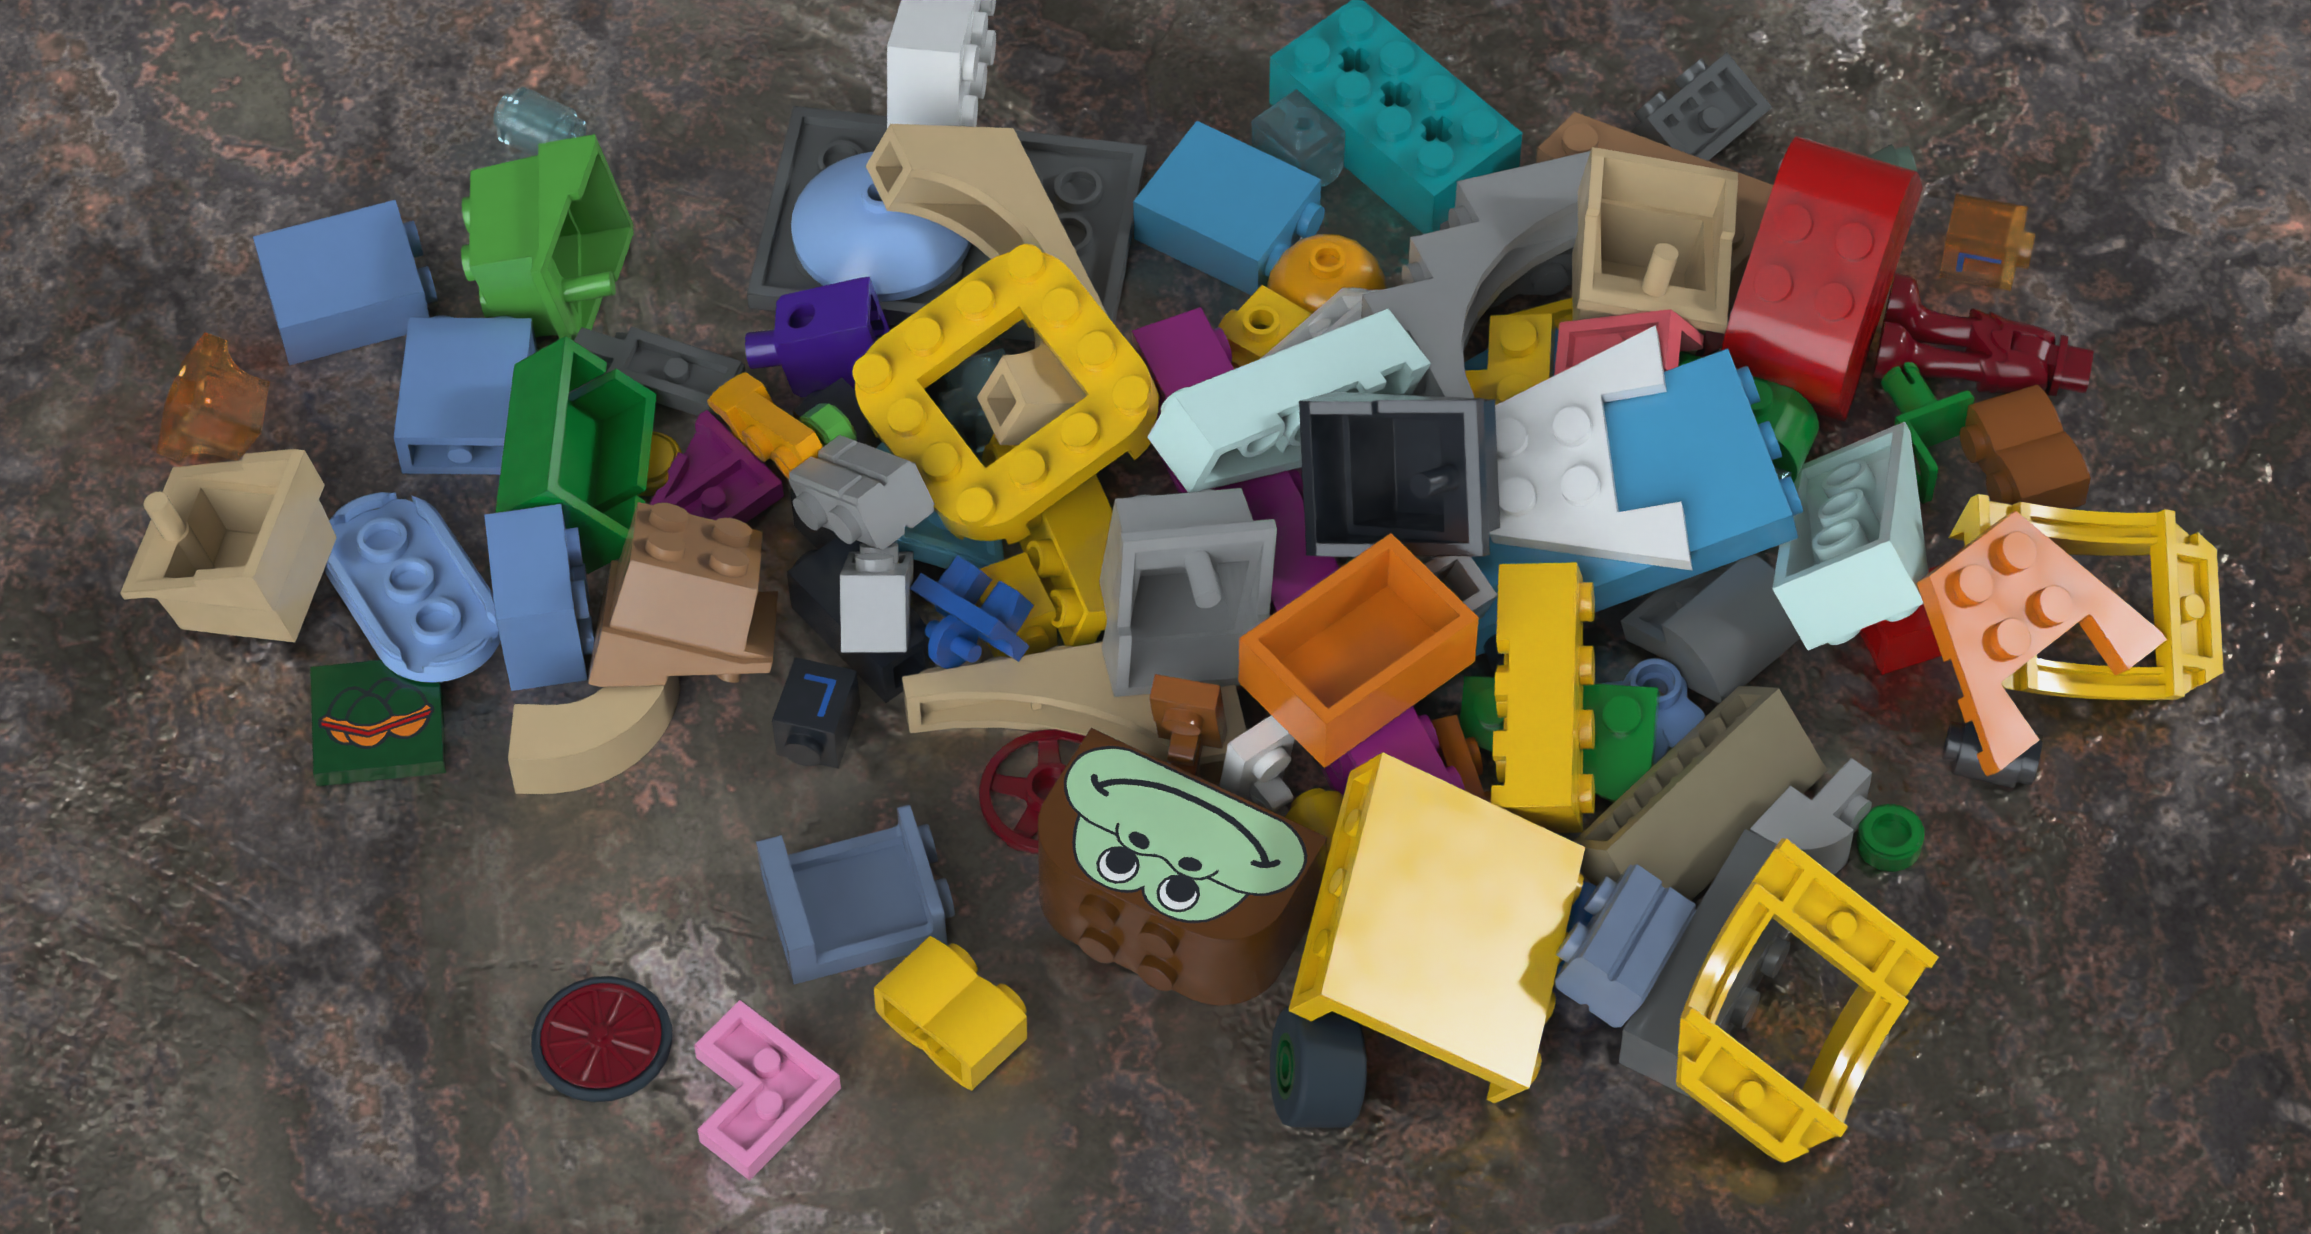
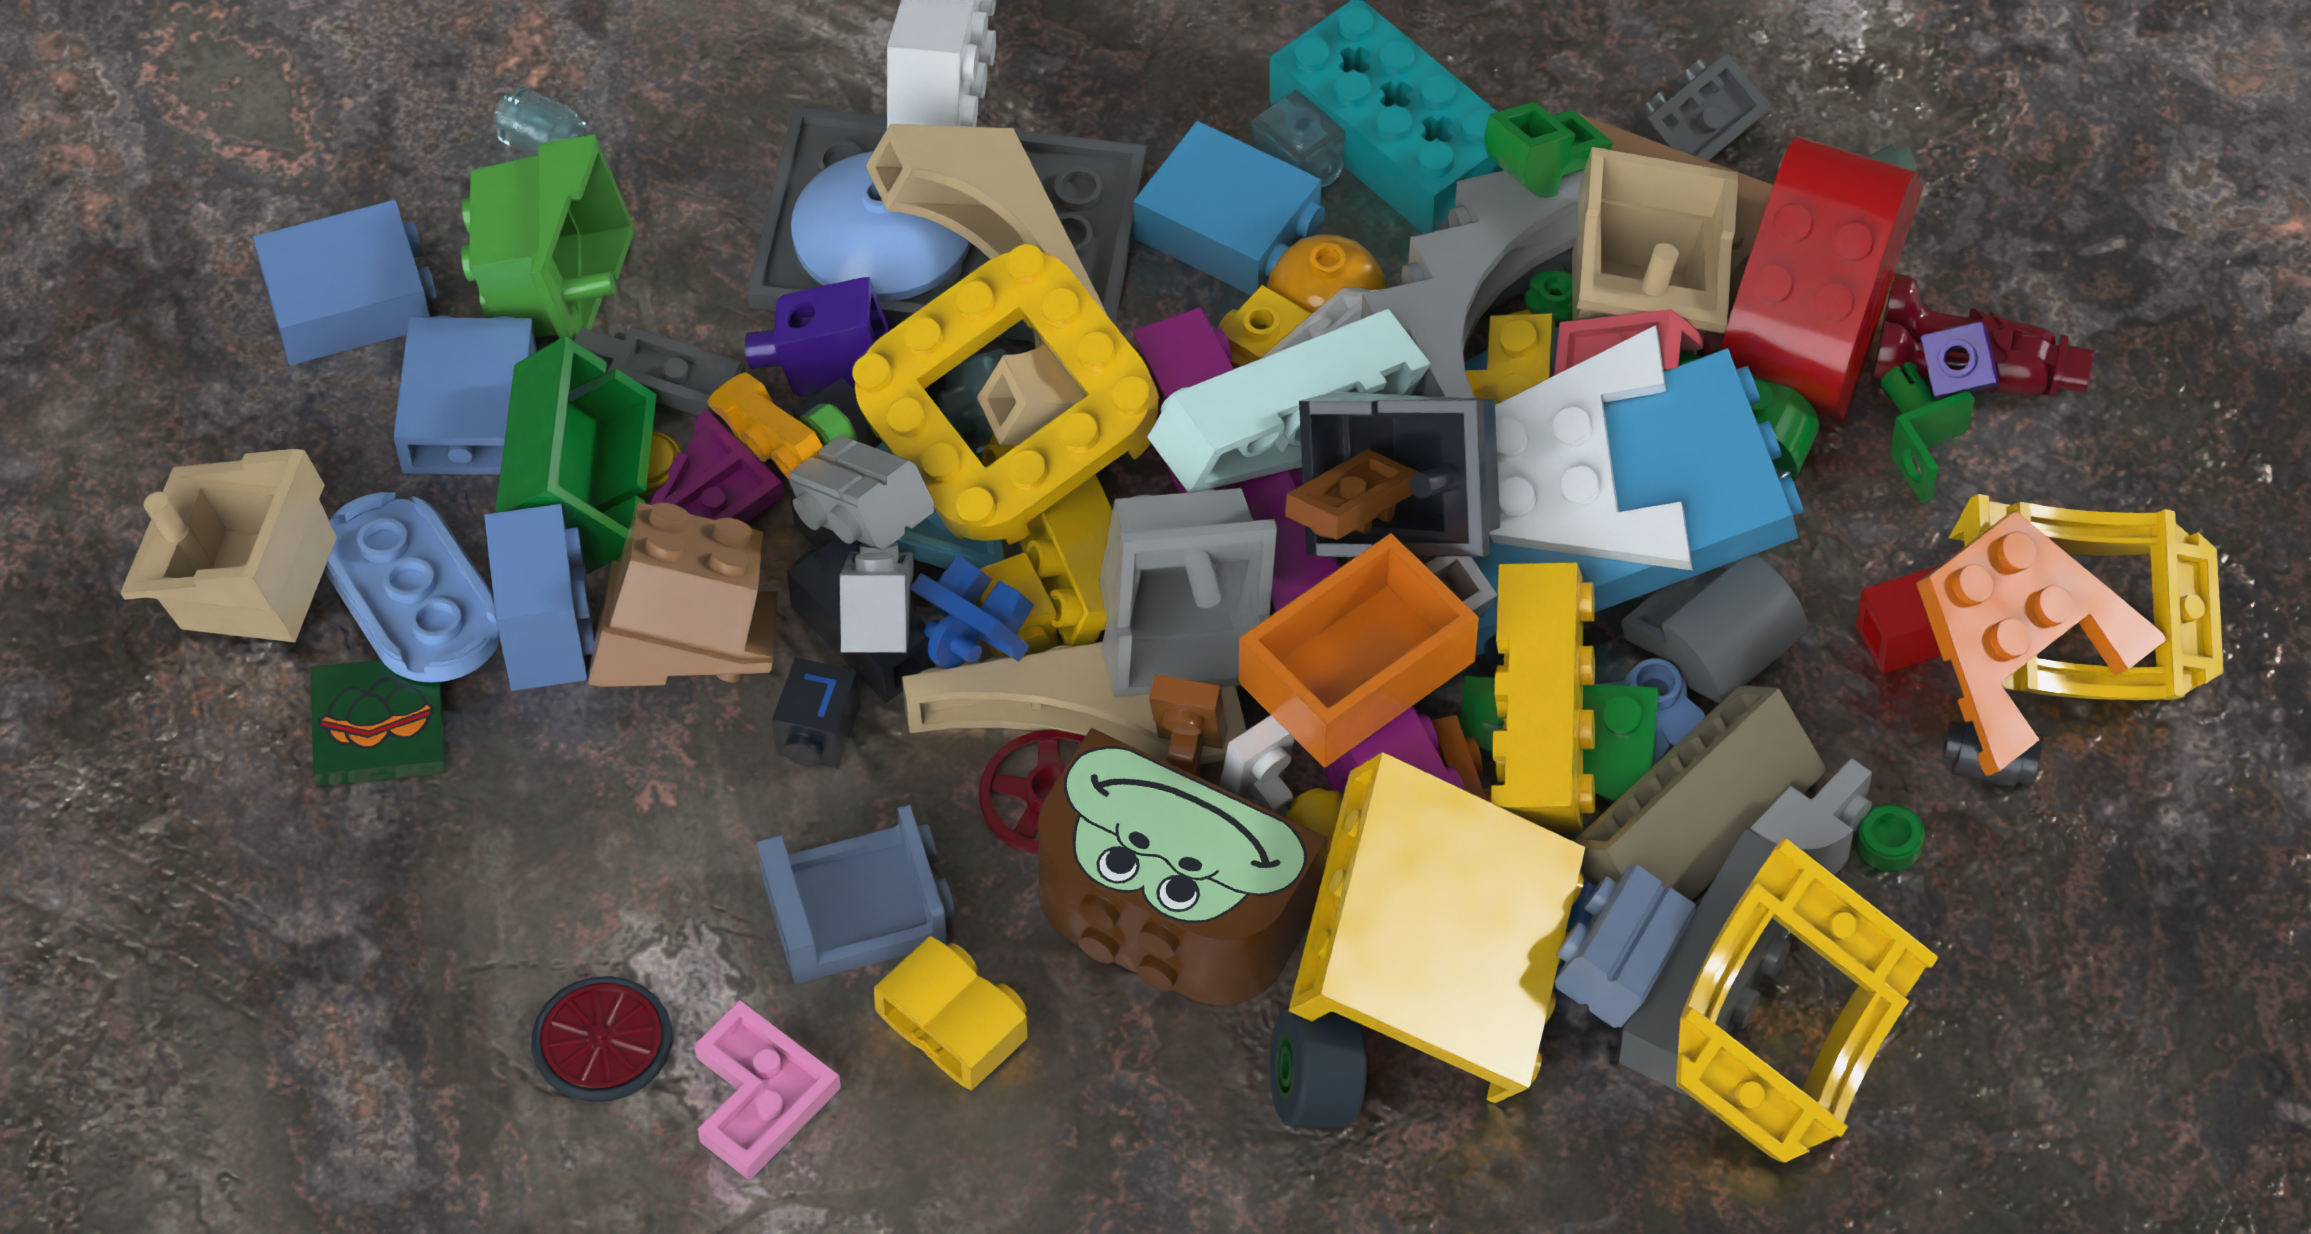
clear orange brick [156,332,270,461] -> none
tan arch [508,676,680,794] -> none
light aqua slope [1772,422,1929,650] -> none
clear orange brick [1939,193,2036,291] -> none
dark orange brick [1960,385,2091,509] -> none
none -> dark orange plate [1285,449,1419,540]
none -> green brick [1484,101,1613,198]
none -> green plate [1525,271,1573,328]
none -> plate [1921,321,2000,400]

